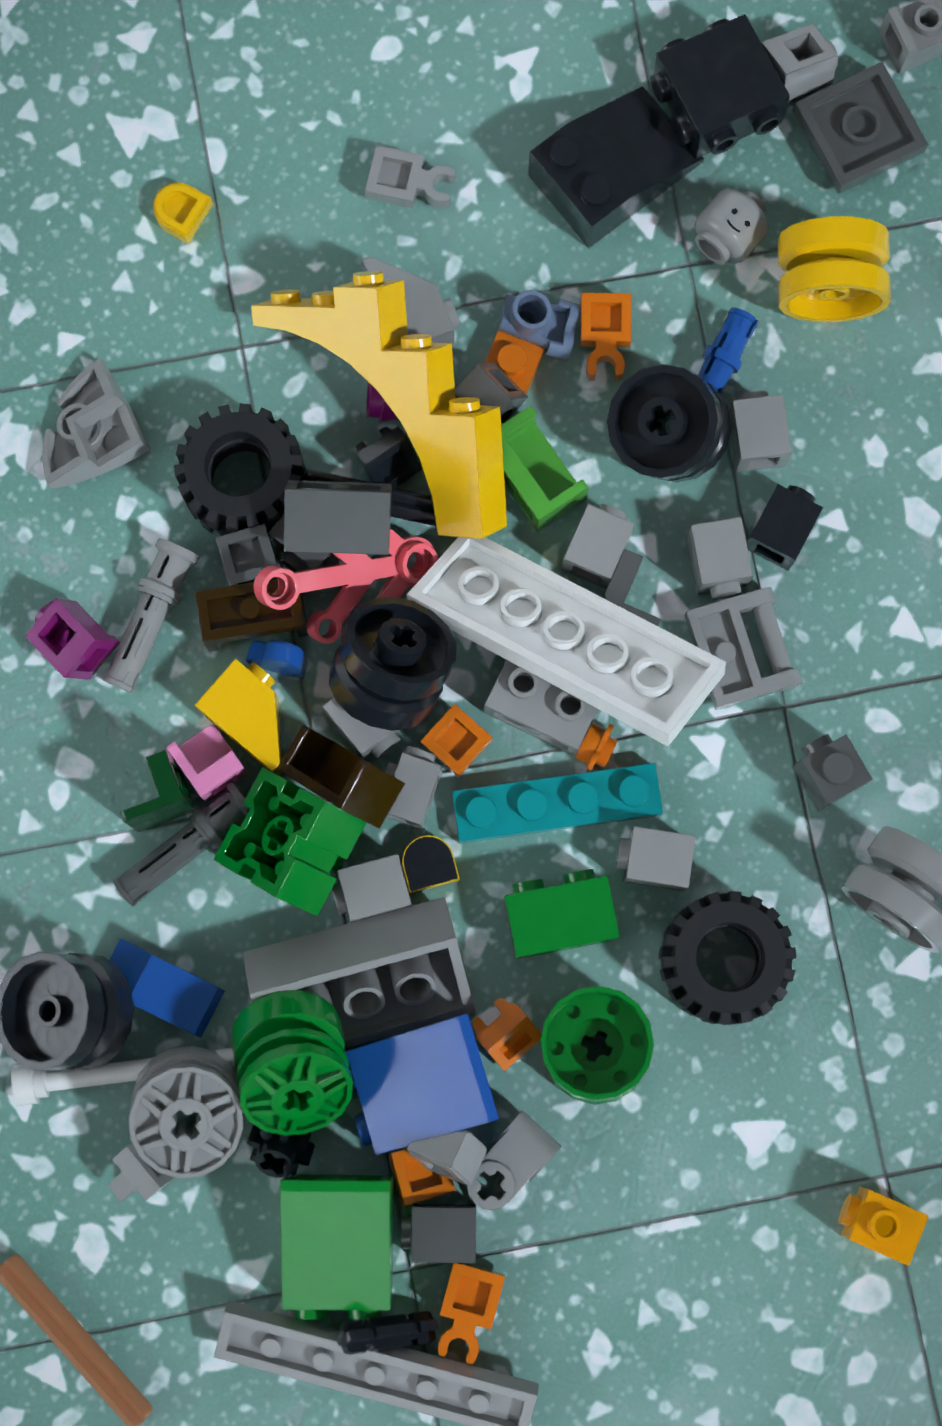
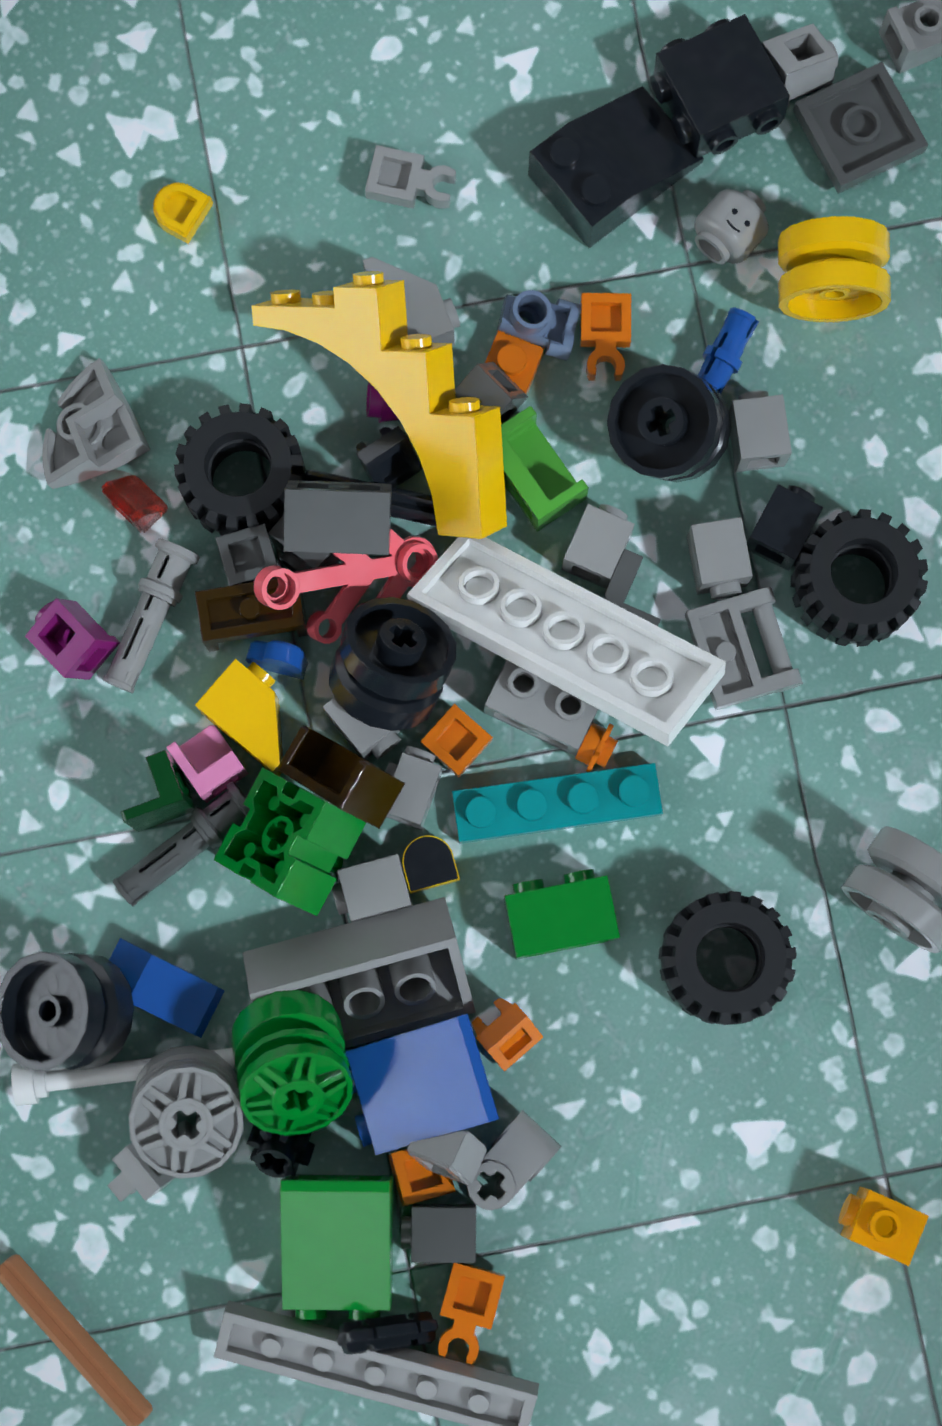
green wheel [540,986,654,1105] -> none
light grey brick [616,826,696,891] -> none
dark grey brick [792,734,873,811] -> none
none -> clear red slope [101,475,168,534]
none -> black tyre [790,509,928,647]

